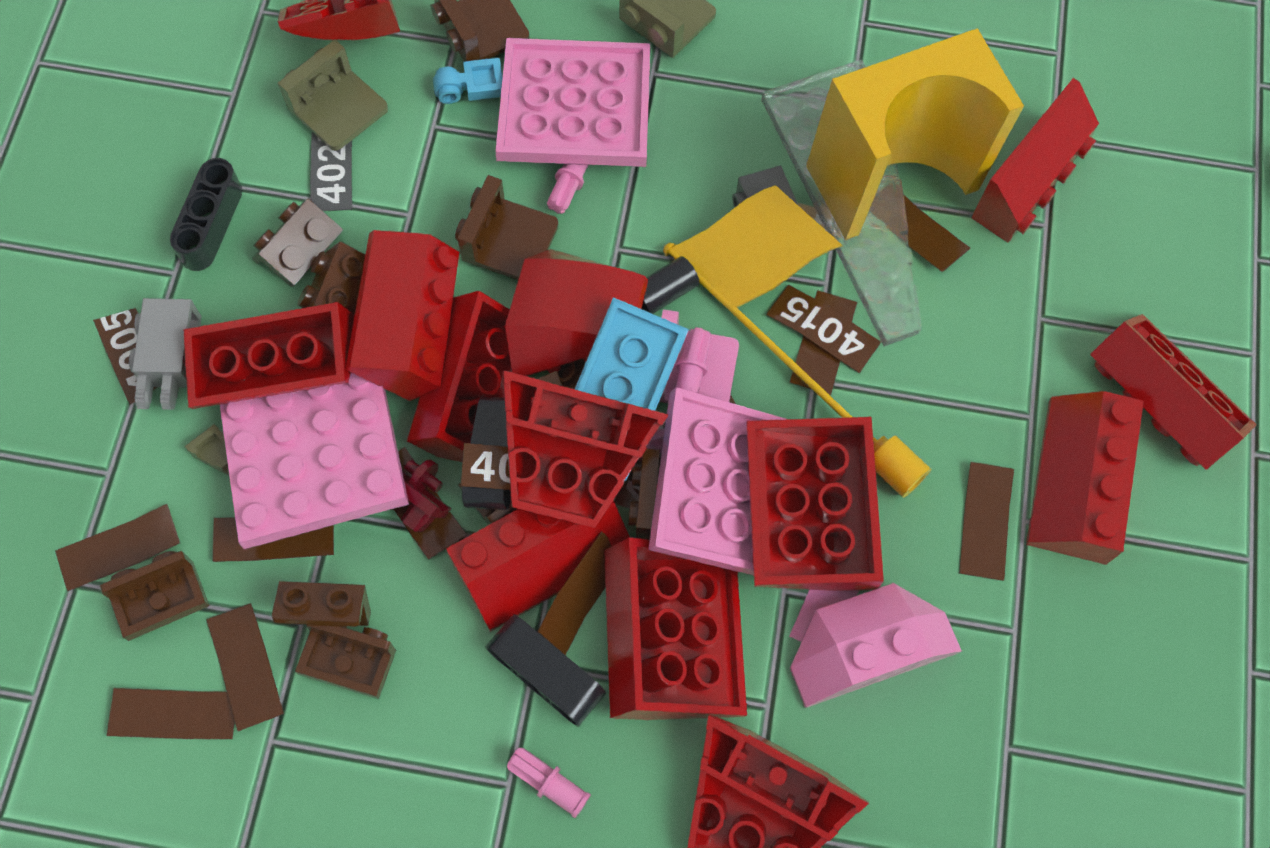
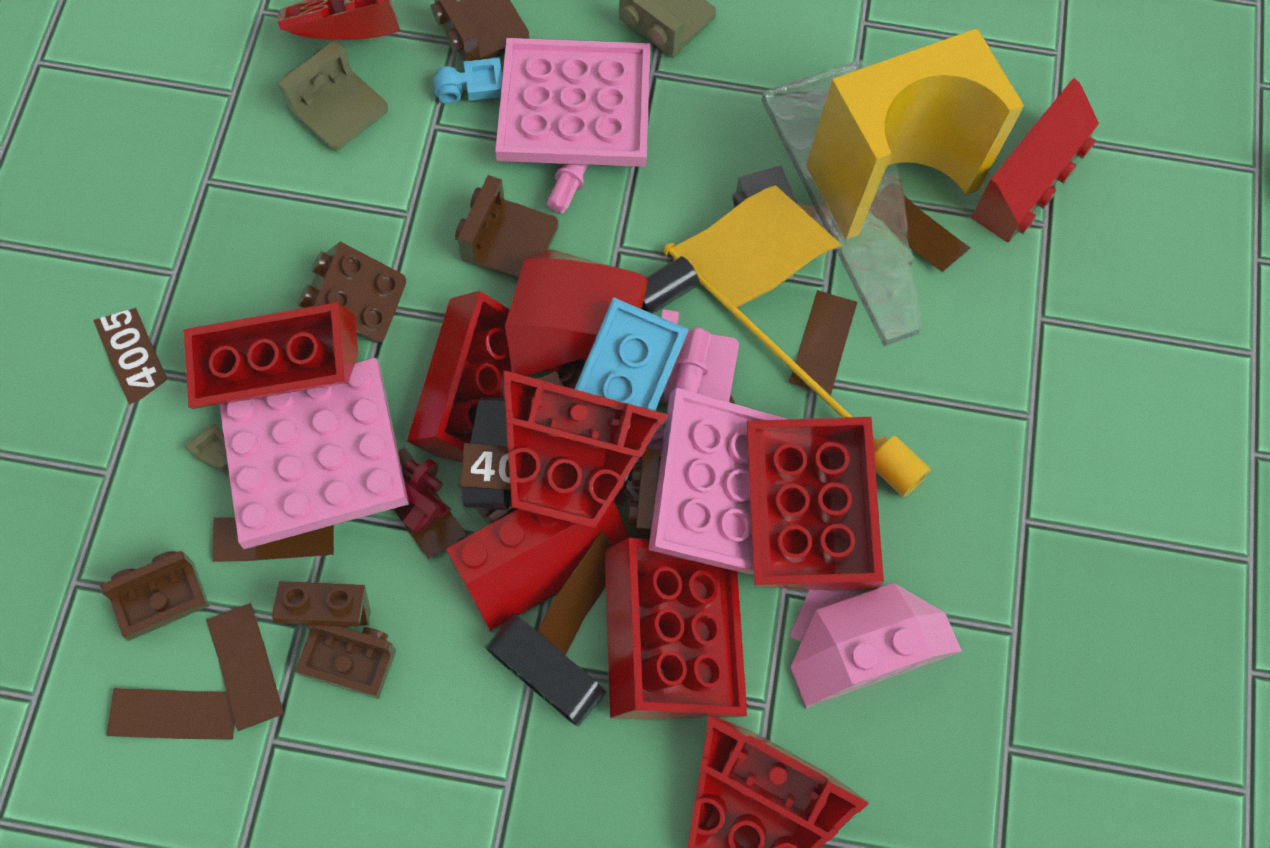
reddish brown sticker [55,504,180,591] -> none
light grey hinge [129,298,202,410] -> none
black beam [170,158,243,271] -> none
bracket [252,198,343,287] -> none
dark grey sticker [310,132,352,211] -> none
red slope [345,230,460,401] -> none
bright pink axle [507,747,591,818] -> none
reddish brown sticker [766,285,881,373] -> none
reddish brown sticker [959,462,1014,581] -> none
red slope [1026,391,1144,565] -> none
red slope [1090,314,1257,470] -> none

